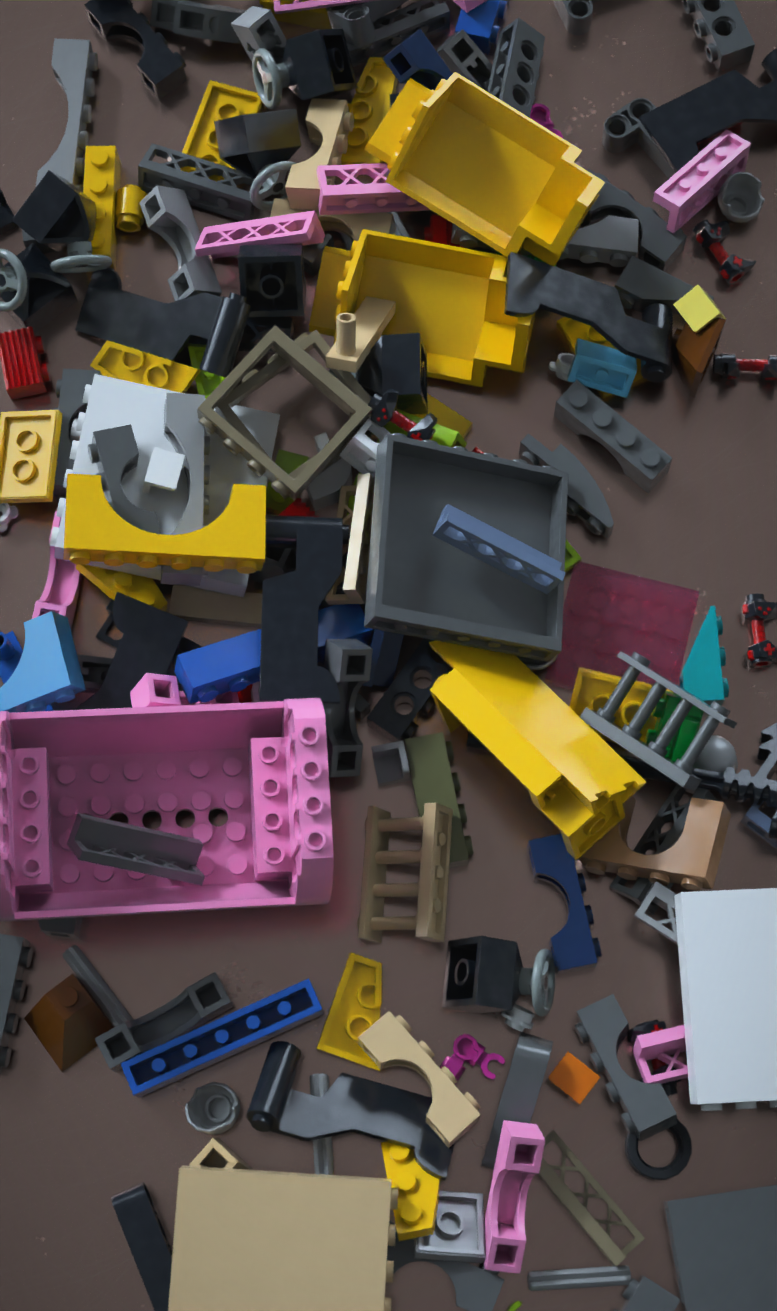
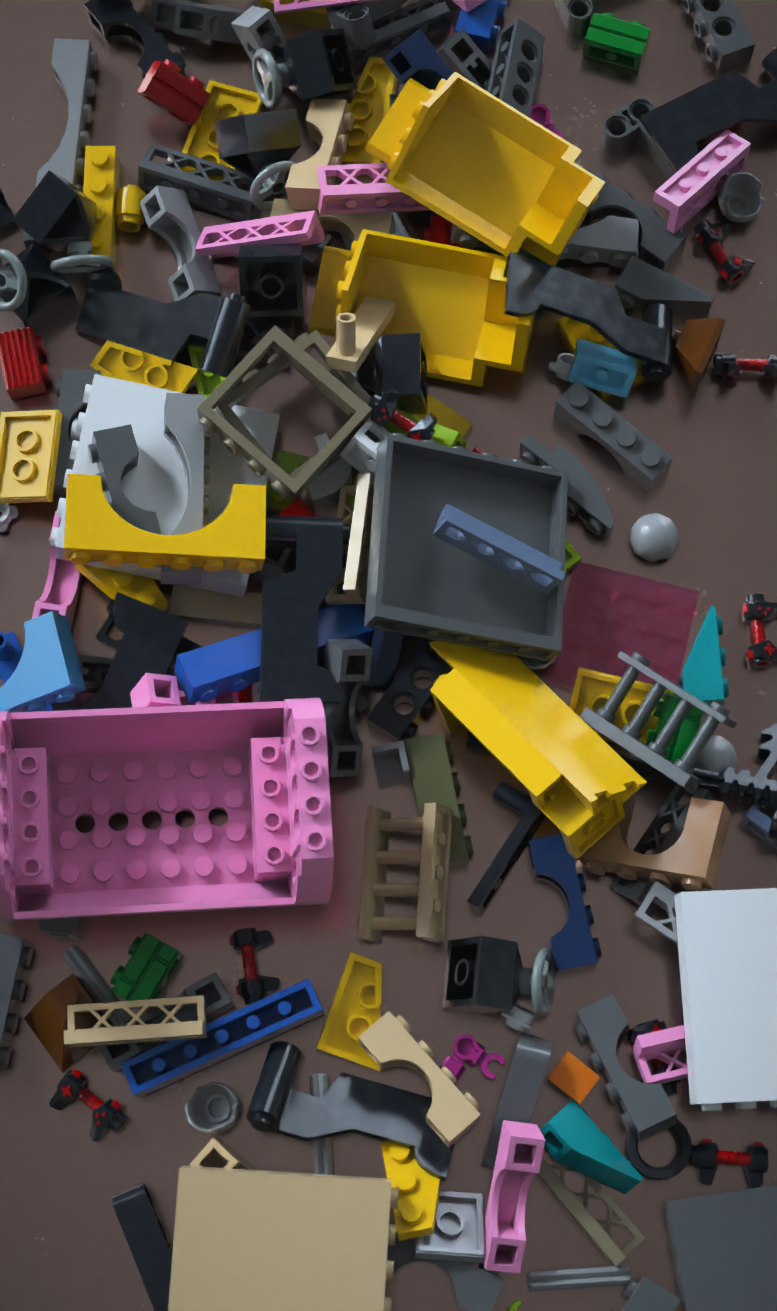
dark grey fence [67,813,205,885] -> none
white panel [143,447,185,494] -> none
light yellow panel [673,285,726,333] -> none
none -> black piece [50,1069,128,1141]
none -> tan fence [64,995,207,1048]
none -> green brick [110,932,183,1013]
none -> red brick [137,59,211,125]
none -> black piece [229,928,279,1005]
none -> black piece [467,781,546,916]
none -> teal slope [540,1099,644,1194]
none -> green brick [582,13,651,71]
none -> light grey hair [630,513,680,562]
none -> black piece [689,1139,768,1188]

